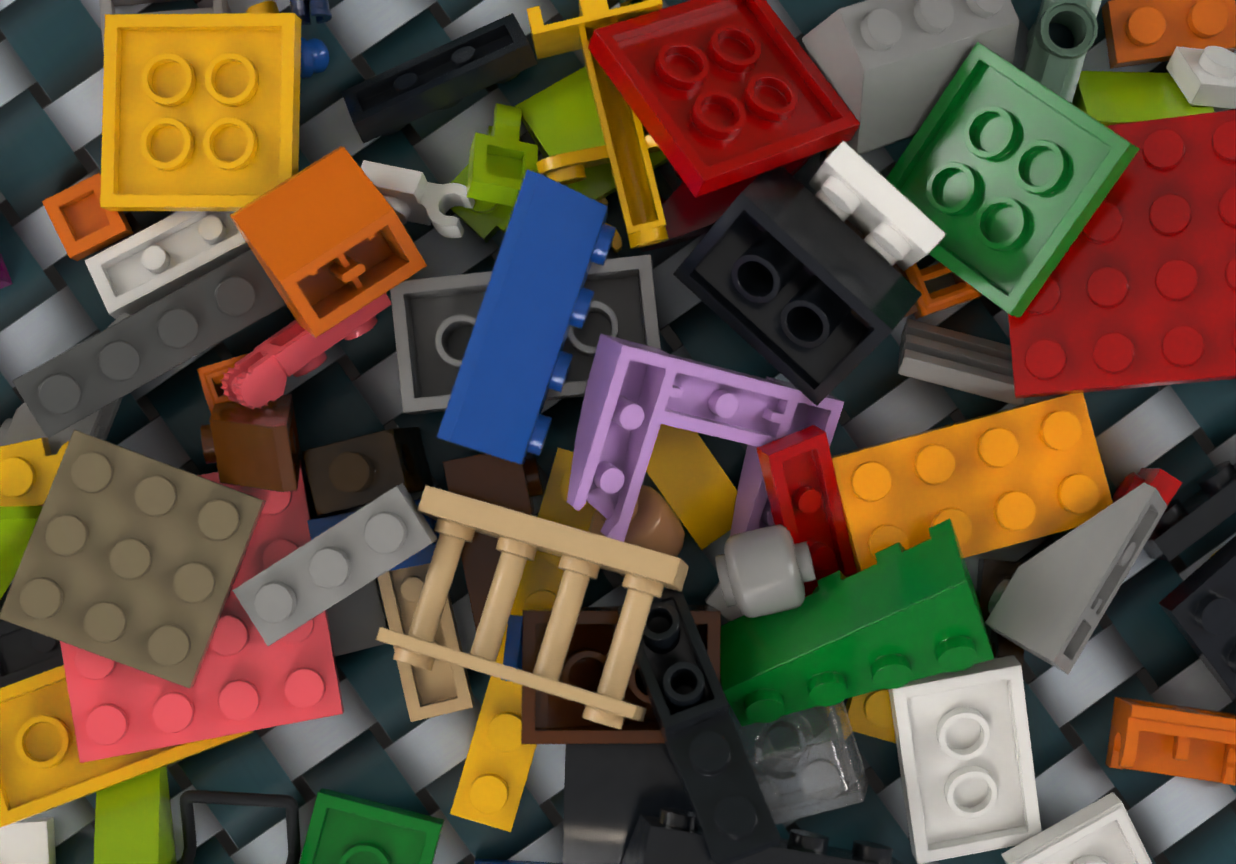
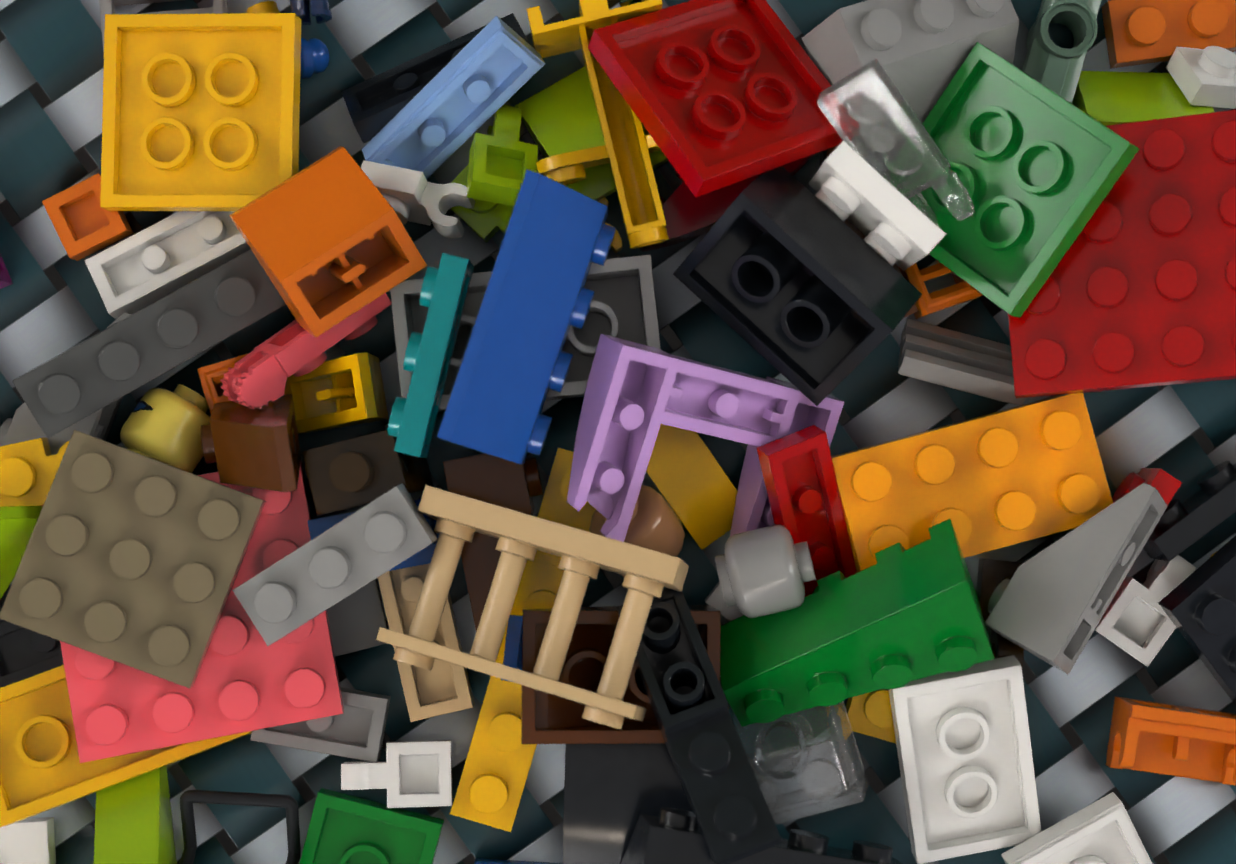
none -> light yellow head [120,384,210,473]
none -> light grey plate [250,687,391,763]
none -> yellow slope [284,352,389,434]
none -> white plate [341,740,452,808]
none -> light blue tile [361,15,545,180]
none -> teal plate [387,253,474,458]
none -> clear hinge [817,59,975,227]
none -> white plate [1095,555,1196,667]

